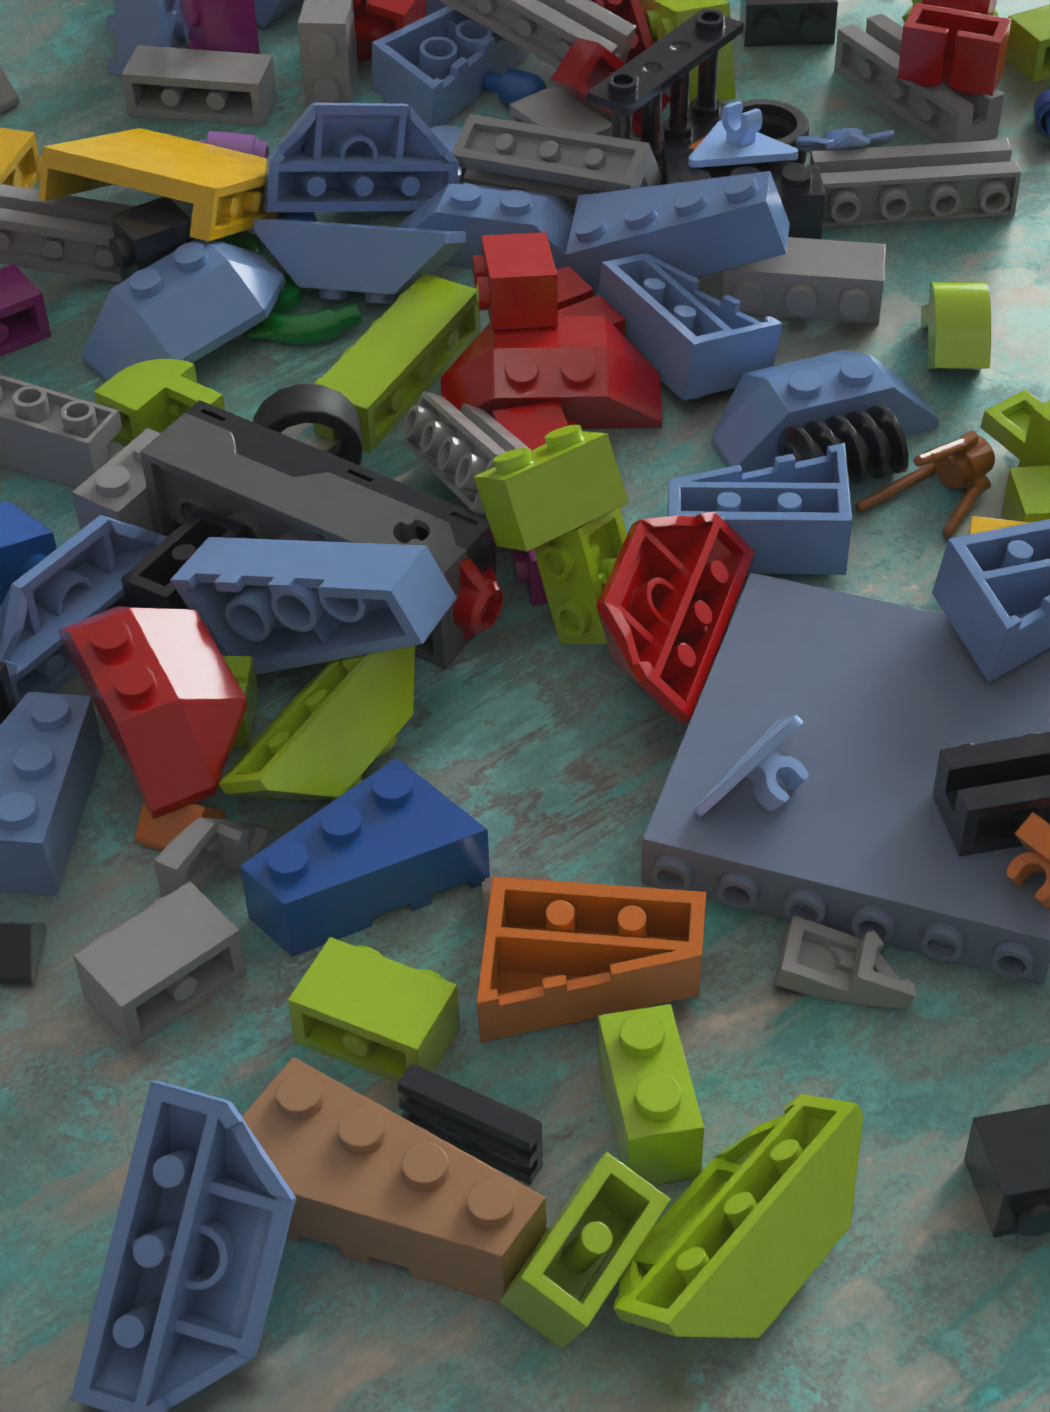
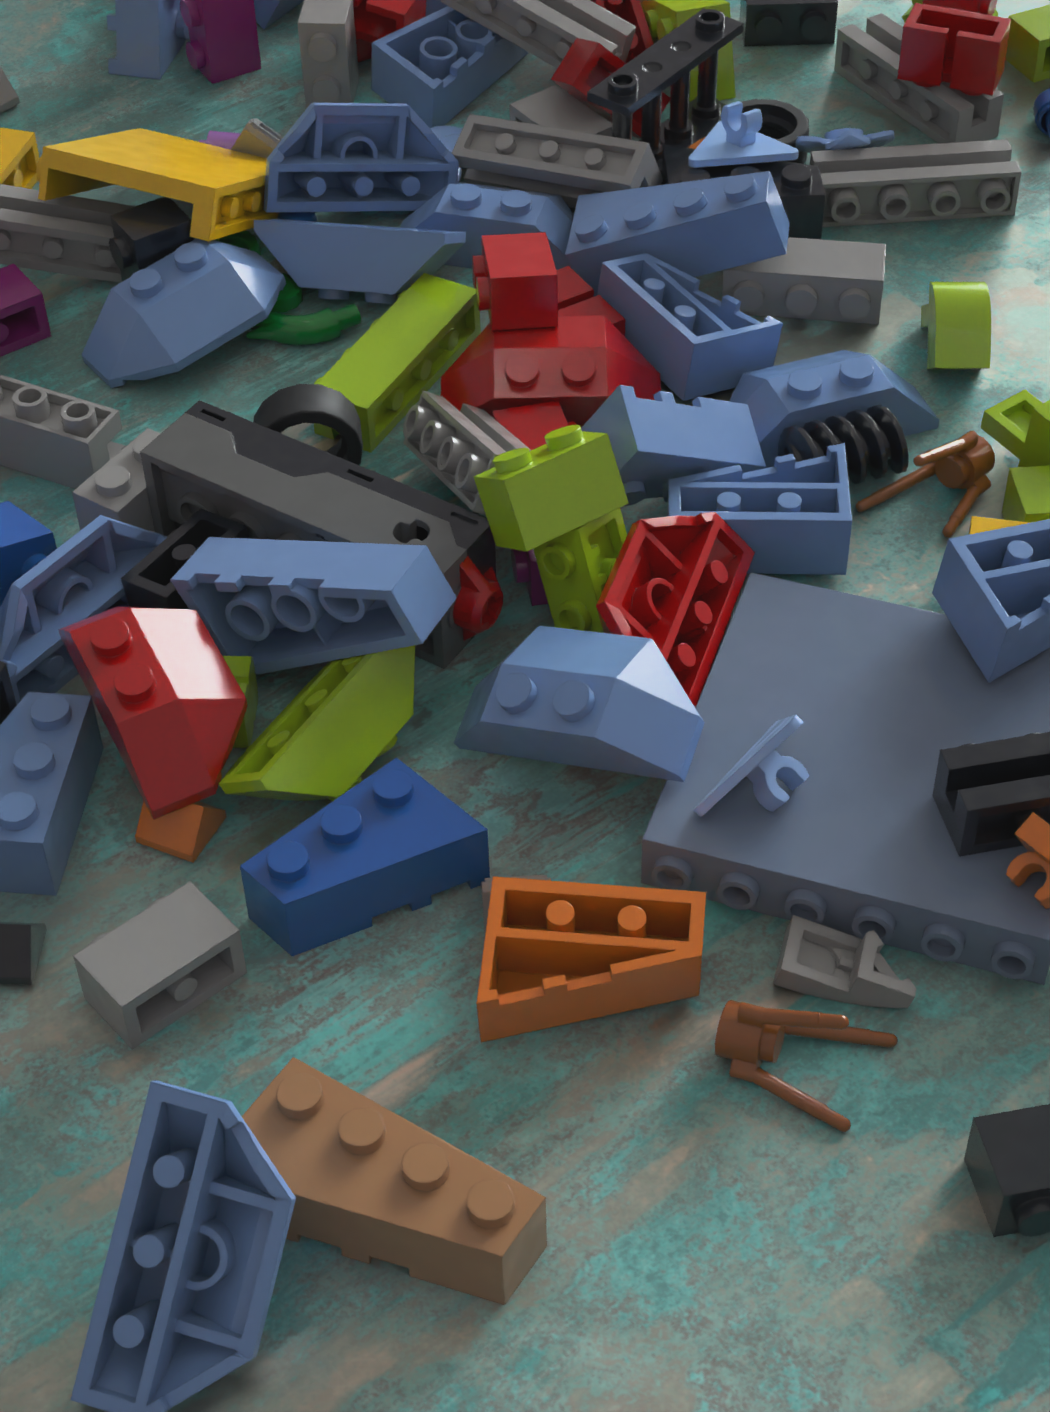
lime brick [94,359,225,446] -> none
light grey brick [121,45,277,126] -> none
light grey slope [154,817,275,897] -> none
lime brick [288,937,460,1083] -> none
black tile [397,1064,543,1185] -> none
blue cylinder [483,69,547,106] -> none
lime brick [498,1151,671,1349] -> none
lime brick [598,1004,704,1186] -> none
lime wedge [613,1094,864,1338] -> none
none -> light grey slope [231,118,283,158]
none -> medium blue wedge [454,626,705,782]
none -> medium blue wedge [581,385,766,507]
none -> dark orange plant [715,1000,898,1132]

